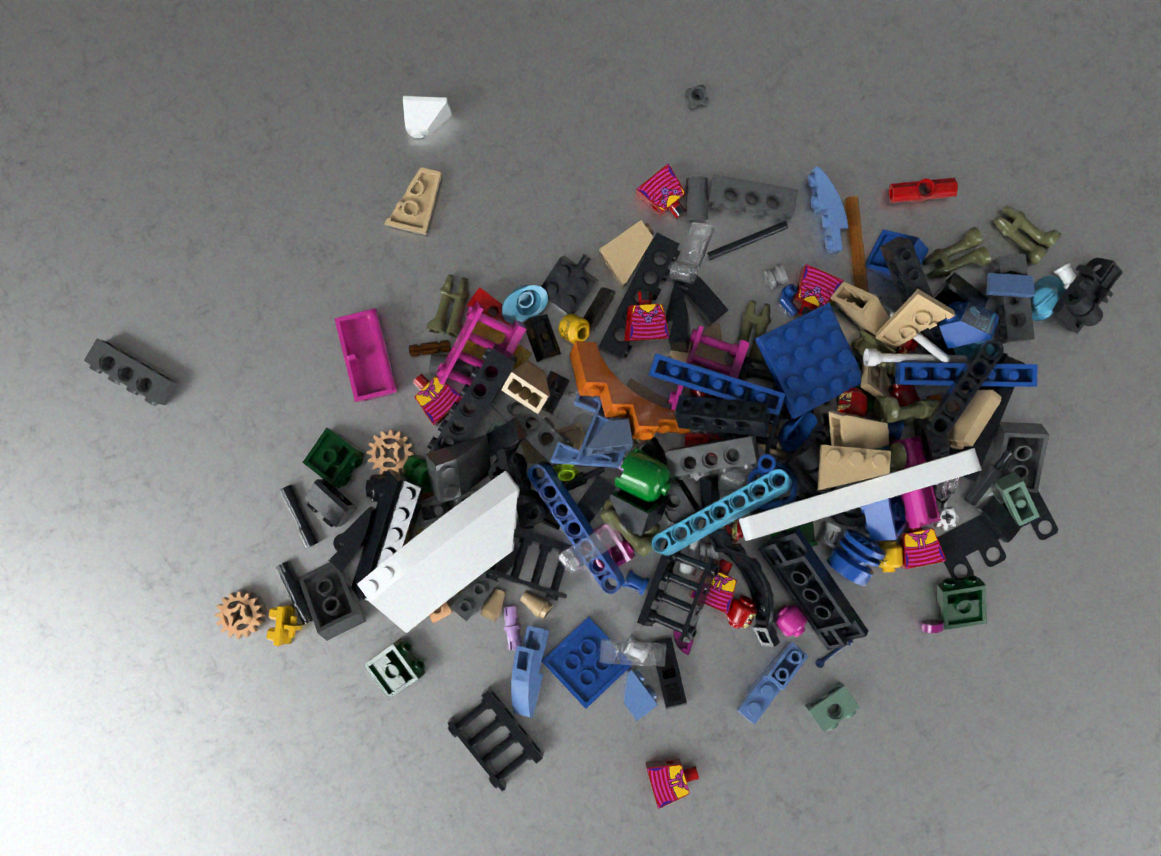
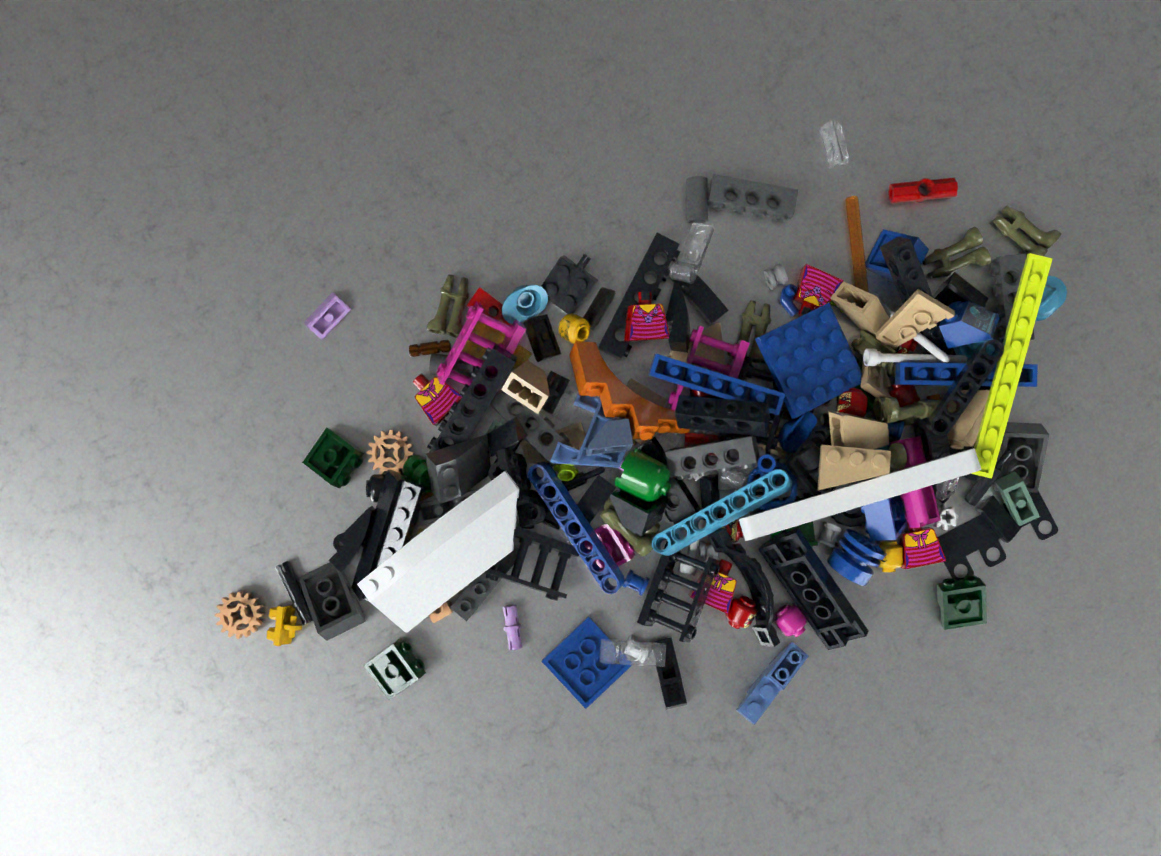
dark grey brick [84,338,178,406] -> none
black piece [280,485,318,548] -> none
black slope [304,479,358,527] -> none
dark pink container [334,308,397,402] -> none
tan wing [384,167,442,235] -> none
white slope [403,96,452,138] -> none
black fence [447,686,544,792] -> none
tan cone [480,588,506,622] -> none
medium blue slope [511,625,549,718] -> none
tan cone [520,590,553,619] -> none
clear plate [557,521,623,574] -> none
tan slope [599,220,654,287] -> none
medium blue slope [623,667,658,721] -> none
torso [636,164,686,219] -> none
torso [645,759,699,809] -> none
magenta tile [673,630,694,655] -> none
dark grey plate [685,85,709,108] -> none
black bar [707,221,788,260] -> none
sand green brick [805,682,860,732] -> none
medium blue slope [808,167,848,255] -> none
dark blue hinge [815,640,853,668] -> none
magenta tile [921,619,944,633] -> none
medium blue slope [986,273,1035,298] -> none
black plate [1052,258,1123,334] -> none
white bush [1053,261,1077,289] -> none
none -> lavender slope [304,292,351,340]
none -> clear hinge [820,120,850,169]
none -> neon yellow plate [971,253,1053,479]

